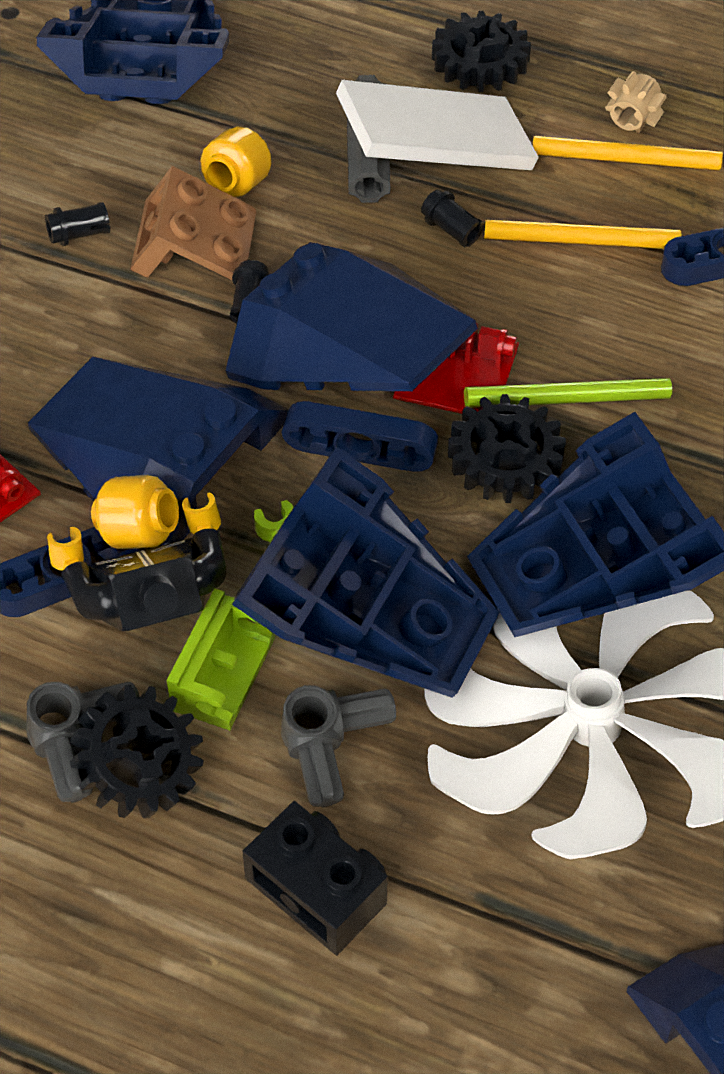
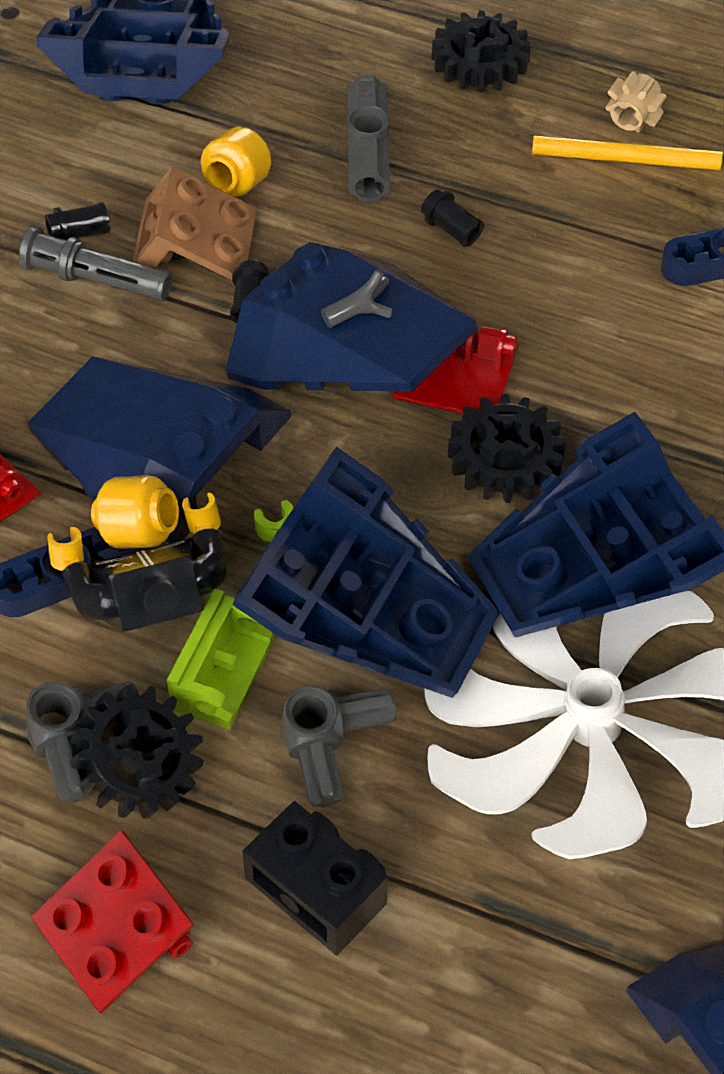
dark blue beam [282,401,438,472] -> none
white tile [336,80,539,170] -> none
lime bar [464,378,672,408] -> none
yellow bar [484,219,681,249] -> none
none -> dark grey pin [19,226,173,302]
none -> red hinge [31,830,194,1013]
none -> dark grey bar [321,269,393,328]

